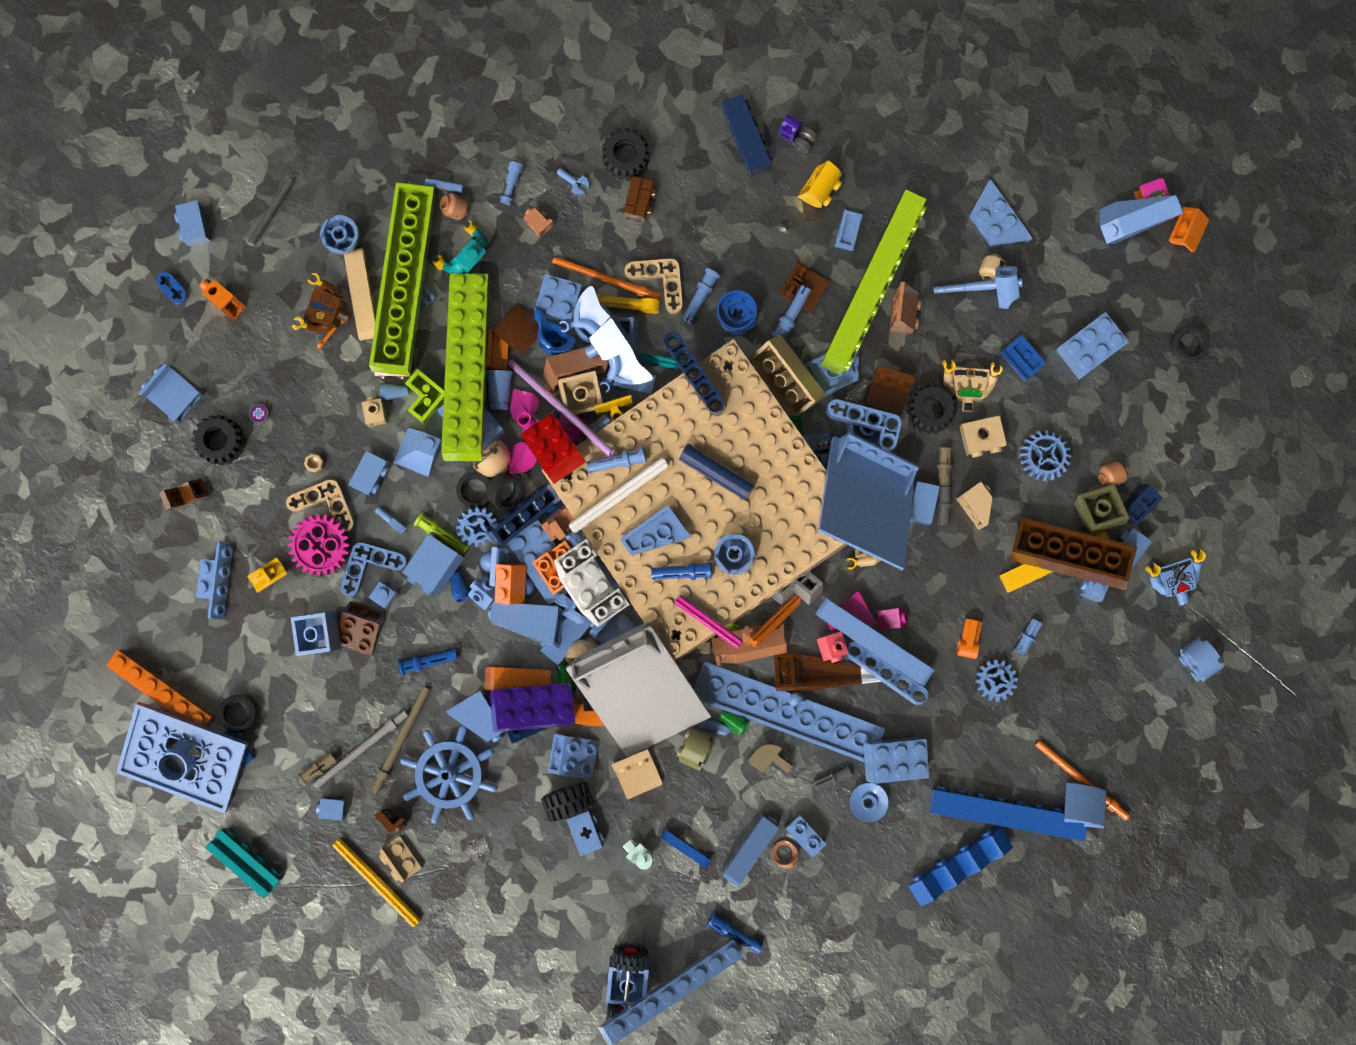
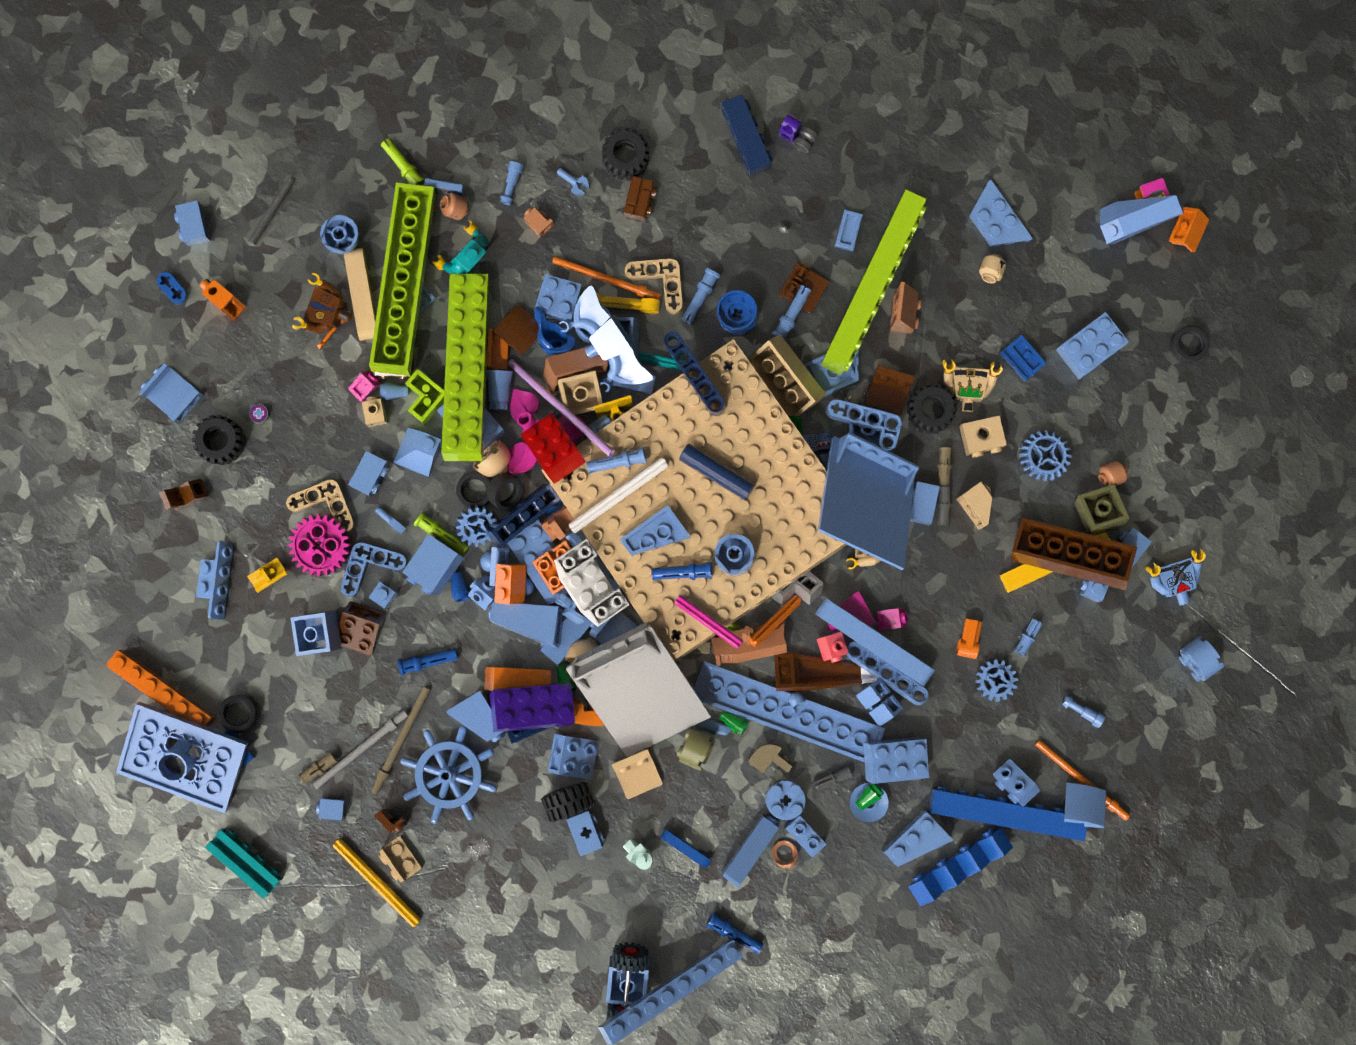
tan tile [304,454,324,473] -> none
yellow brick [797,161,842,208] -> none
medium blue piece [933,266,1023,309] -> none
dark blue hinge [1123,484,1163,526] -> none
none -> bracket [348,370,382,402]
none -> lime pin [381,138,425,186]
none -> medium blue brick [765,780,805,820]
none -> green cone [855,783,884,811]
none -> medium blue piece [856,678,903,727]
none -> medium blue wedge [882,810,953,867]
none -> medium blue brick [993,759,1040,807]
none -> medium blue piece [1061,695,1106,728]

